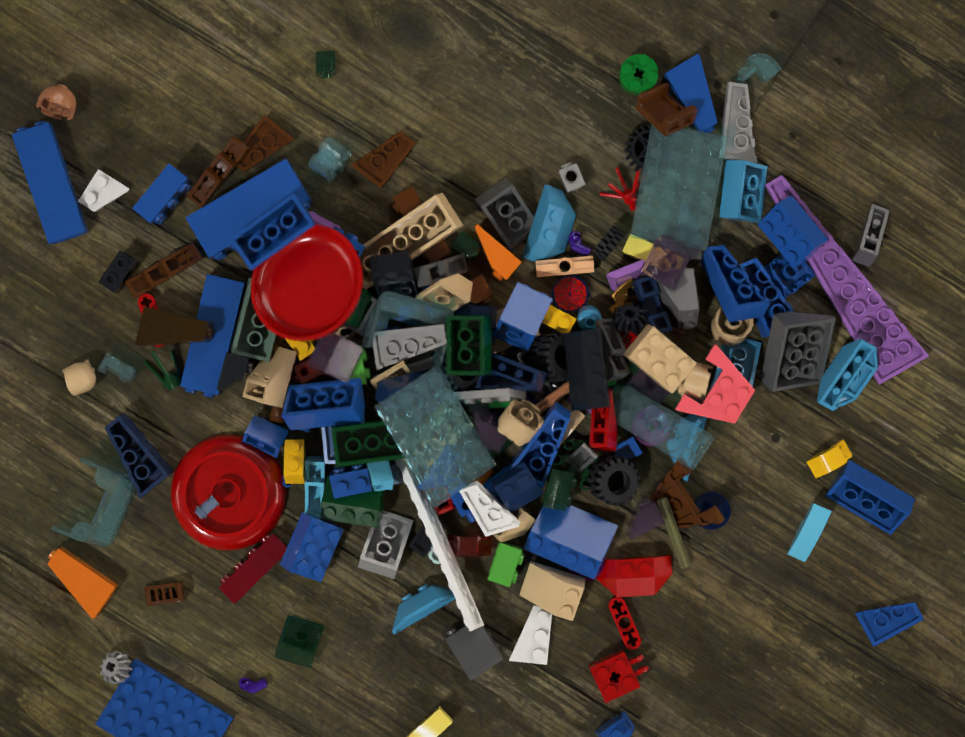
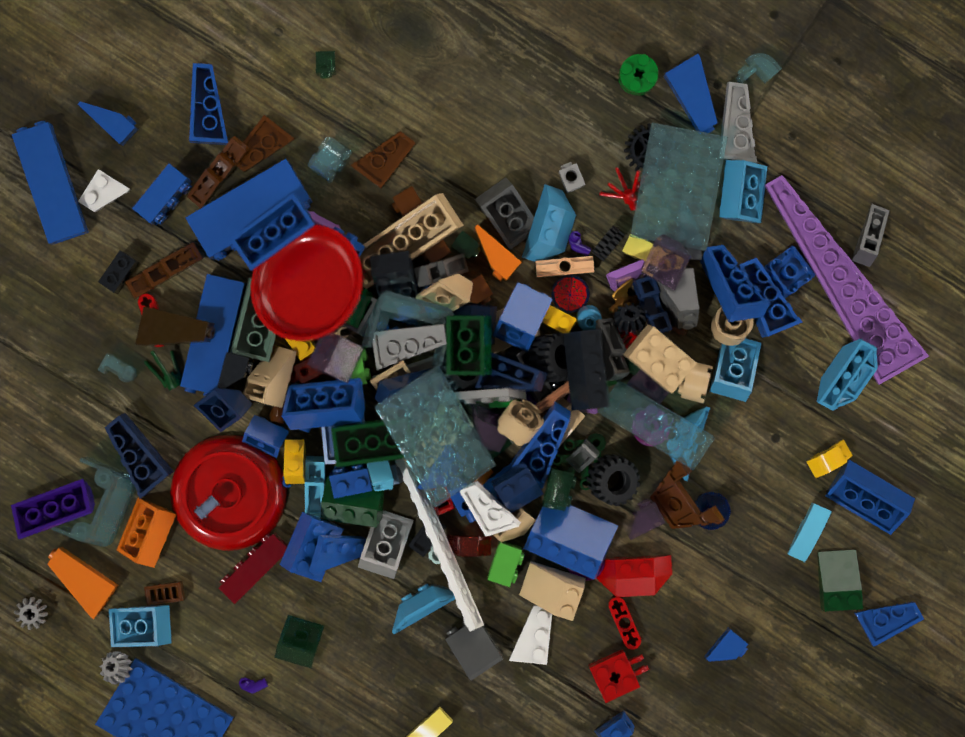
nougat cylinder [36,84,77,120] -> none
tan helmet [62,359,96,396] -> none
red slope [589,390,617,451] -> none
blue panel [614,436,642,460] -> none
reddish brown panel [635,82,698,137] -> none
olive axle [657,497,691,568] -> none
coral wing [675,344,755,424] -> none
blue brick [758,195,829,269] -> none
dark grey slope [761,312,836,392] -> none
none -> dark purple slope [11,479,95,540]
none -> light grey gear [14,597,48,630]
none -> blue slope [78,101,139,146]
none -> dark azure slope [109,605,172,647]
none -> orange slope [116,498,176,568]
none -> blue wedge [189,63,228,145]
none -> dark blue slope [194,388,252,432]
none -> blue wing [309,535,366,574]
none -> blue slope [704,627,748,662]
none -> slope [817,549,863,612]

